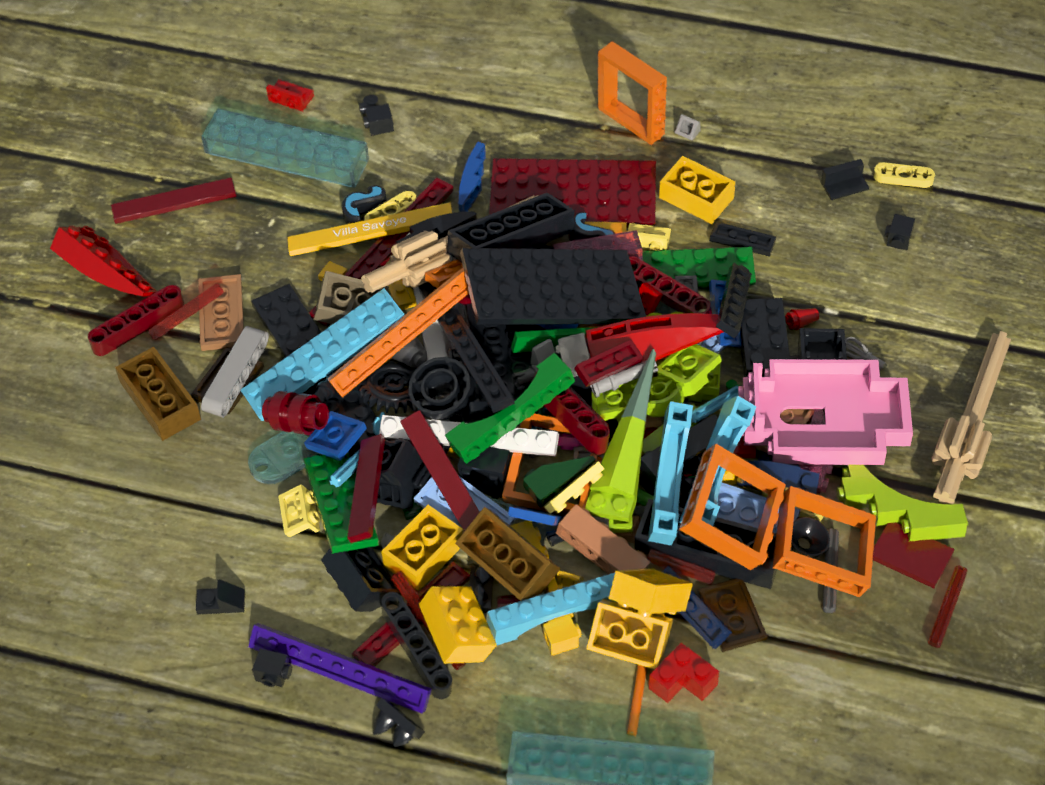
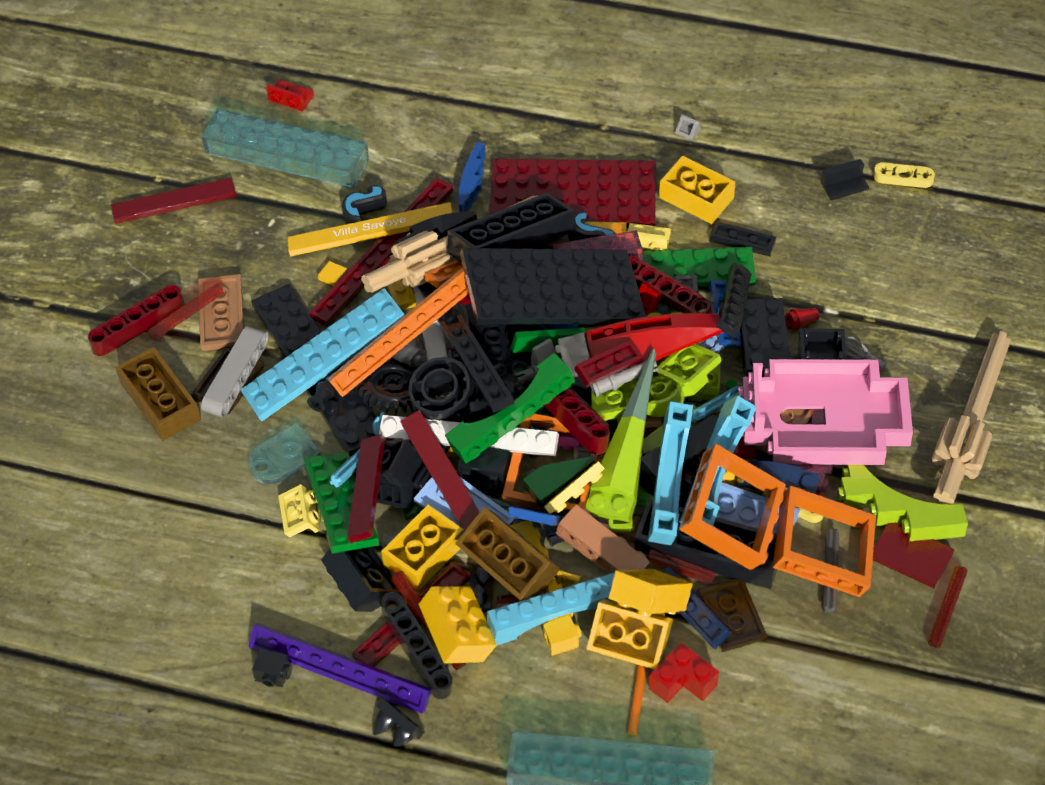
red wedge [50,225,157,296] -> none
black slope [196,579,246,615] -> none
dark red piece [262,391,329,435] -> none
blue plate [304,411,367,461] -> none
dark tan brick [313,271,389,324] -> none
black brick [359,95,394,136] -> none
light yellow beam [364,191,417,220] -> none
orange window [598,41,667,145] -> none
black piece [791,517,830,558] -> none
black brick [884,214,915,250] -> none

